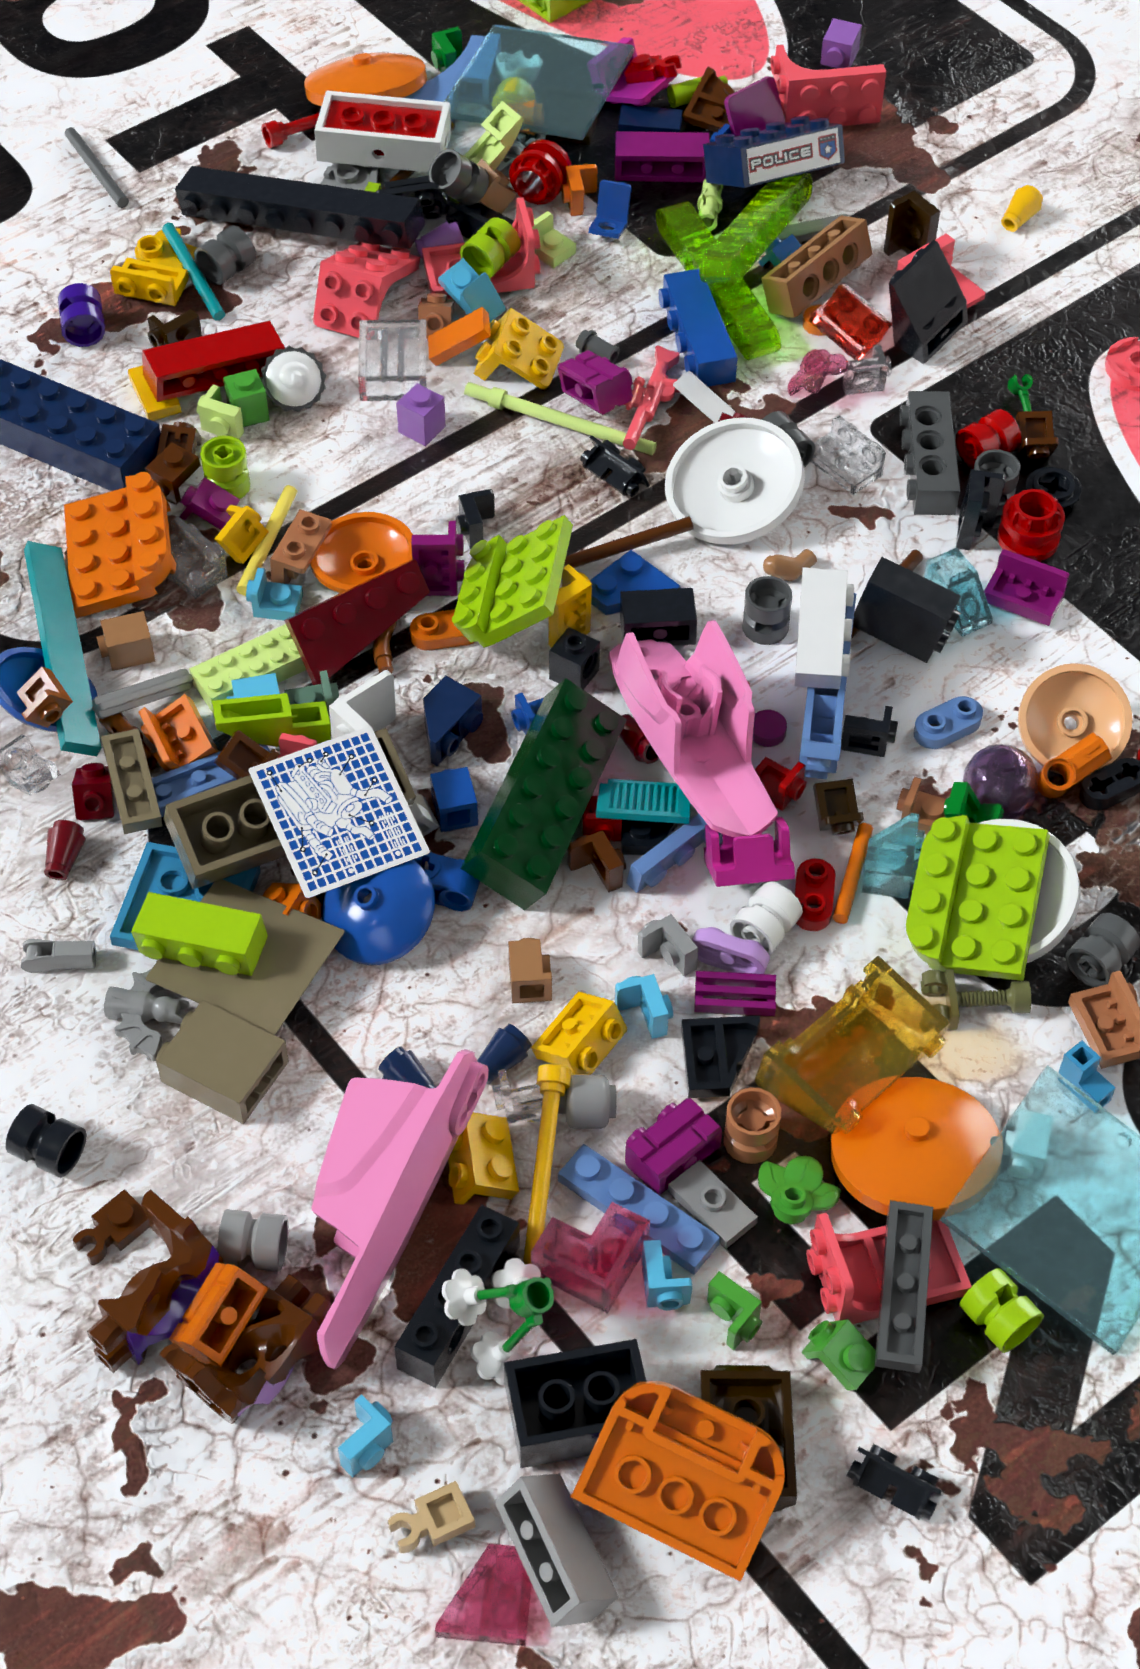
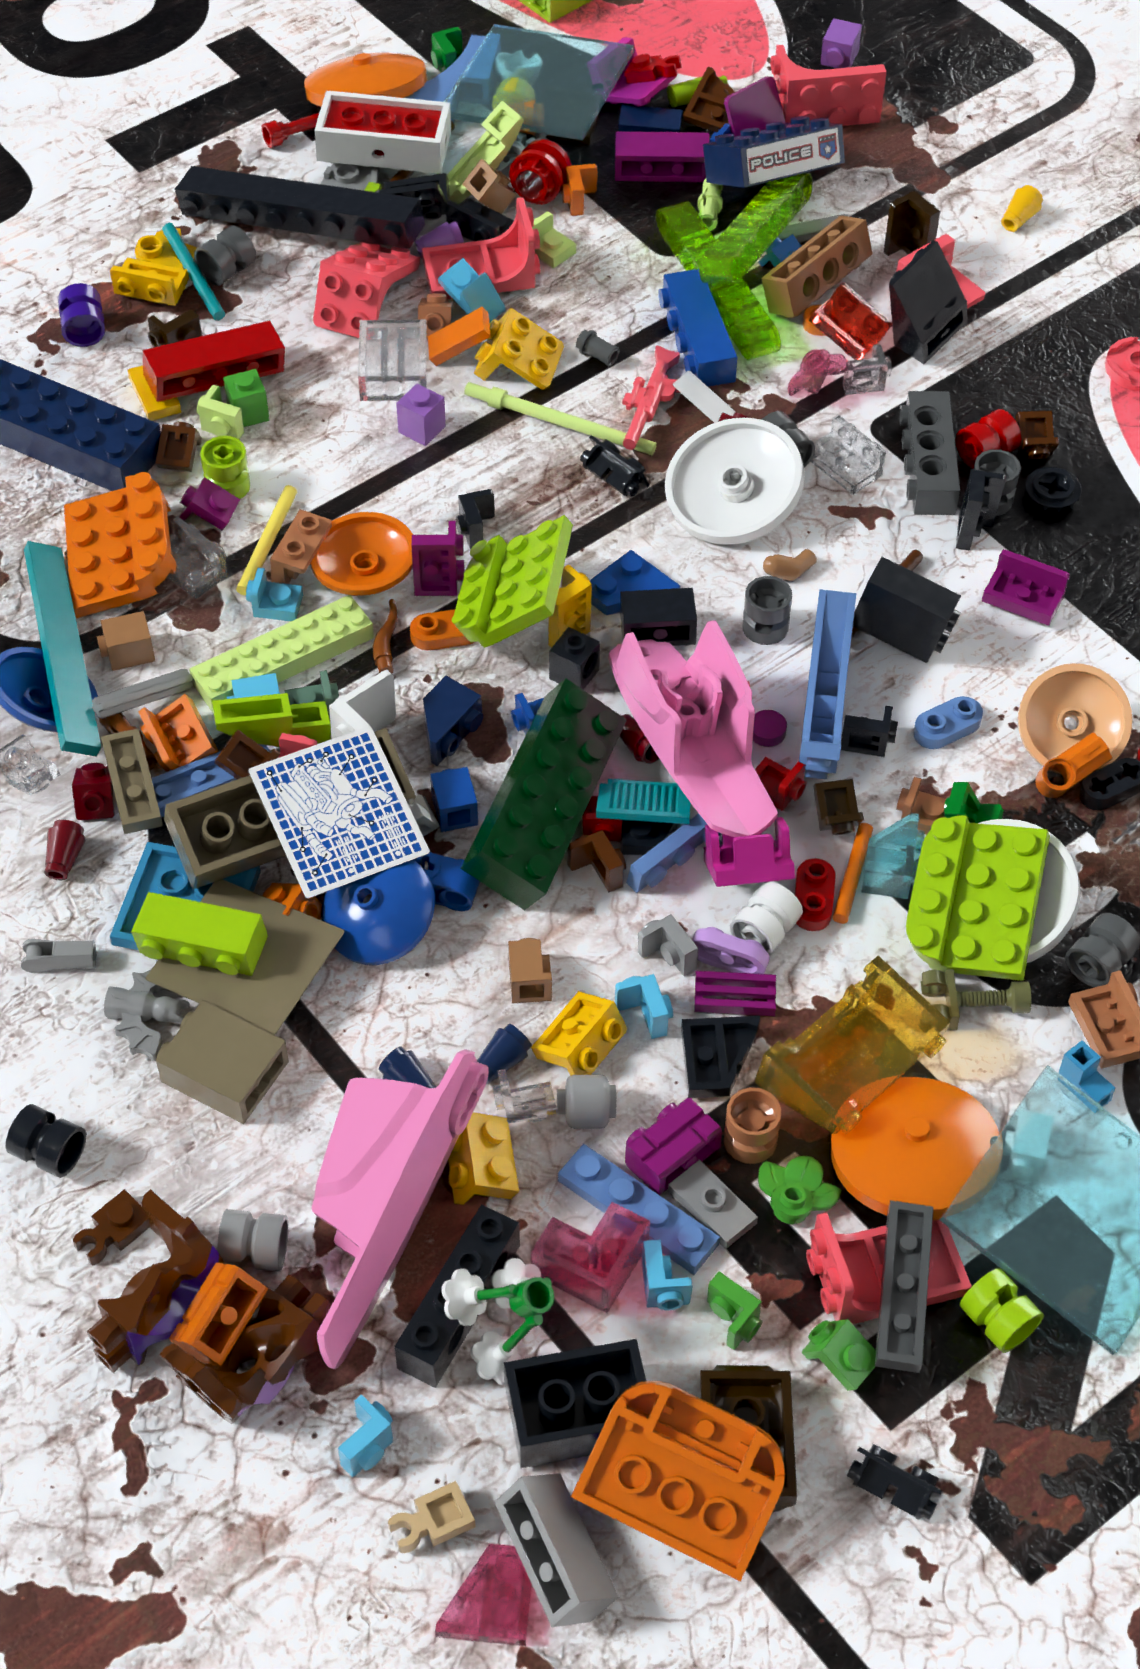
dark orange bracket [16,666,73,728] -> none
dark grey bar [64,127,129,208] -> none
reddish brown bracket [145,442,201,505] -> none
yellow bracket [214,505,269,564] -> none
white piece [261,346,327,412] -> none
dark red wing [284,559,430,685] -> none
dark grey wheel [429,149,489,206] -> none
lime wheel [460,217,521,278] -> none
yellow piece [523,1064,572,1266] -> none
magenta brick [558,350,633,415] -> none
reddish brown bar [564,516,694,568] -> none
blue bracket [588,180,632,239] -> none
white brick [794,567,854,689] -> none
clear light blue slope [924,547,993,637] -> none
clear purple cylinder [962,744,1039,819] -> none
red piece [997,489,1065,562] -> none
green hand [1008,374,1033,411] -> none

